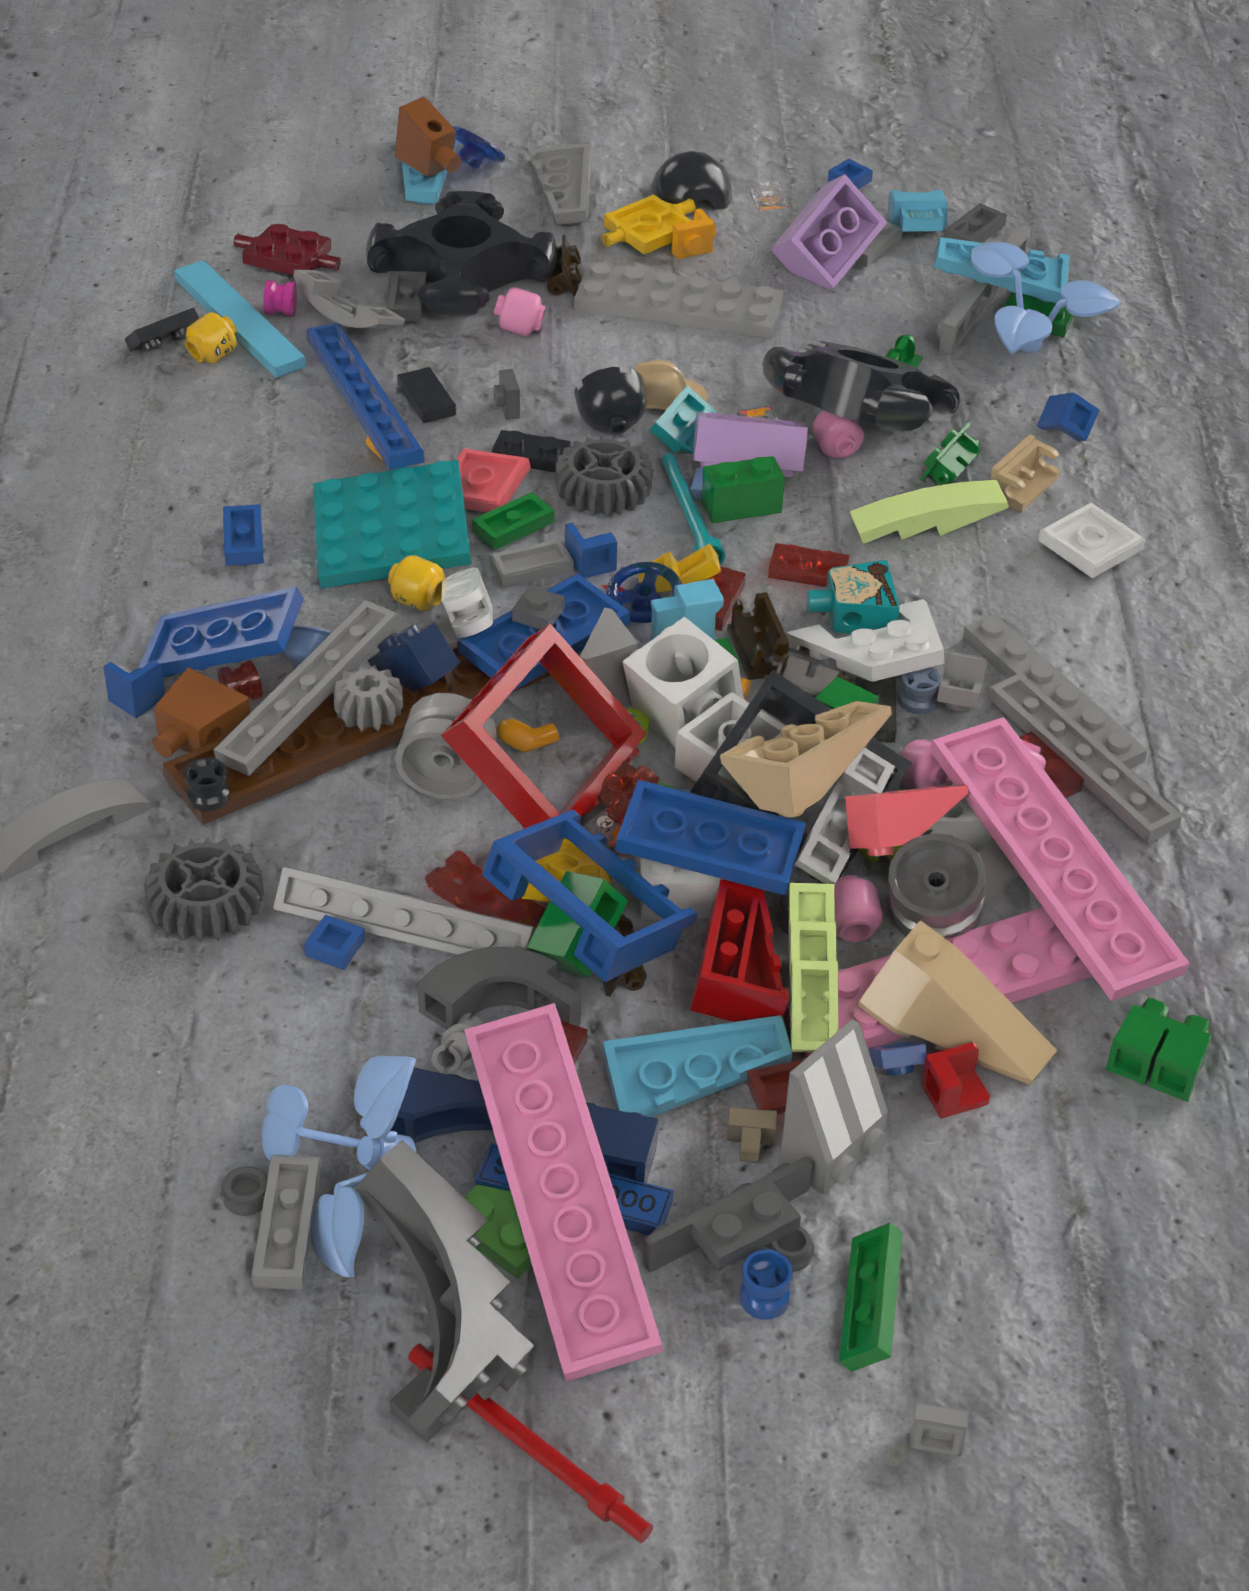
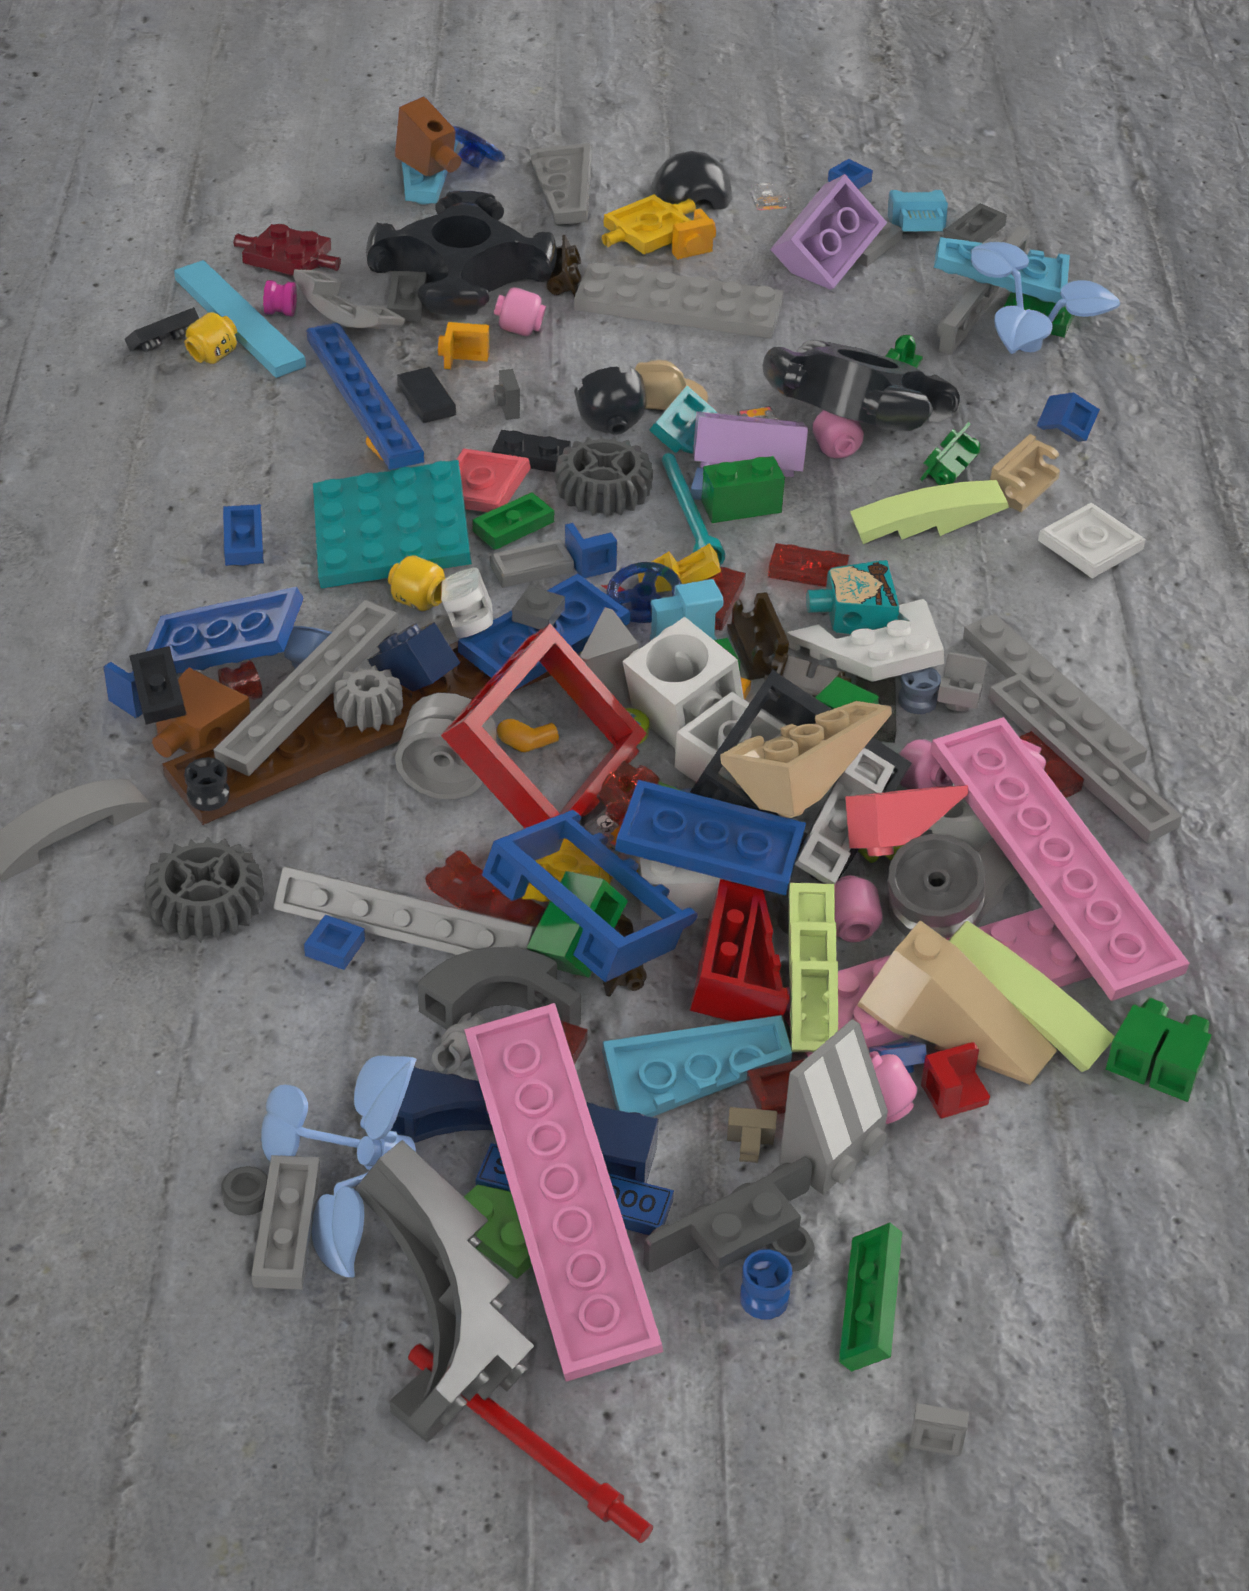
none -> black plate [129,646,187,725]
none -> light orange bracket [438,322,490,370]
none -> bright pink head [869,1051,917,1124]
none -> yellowish green slope [948,921,1115,1072]

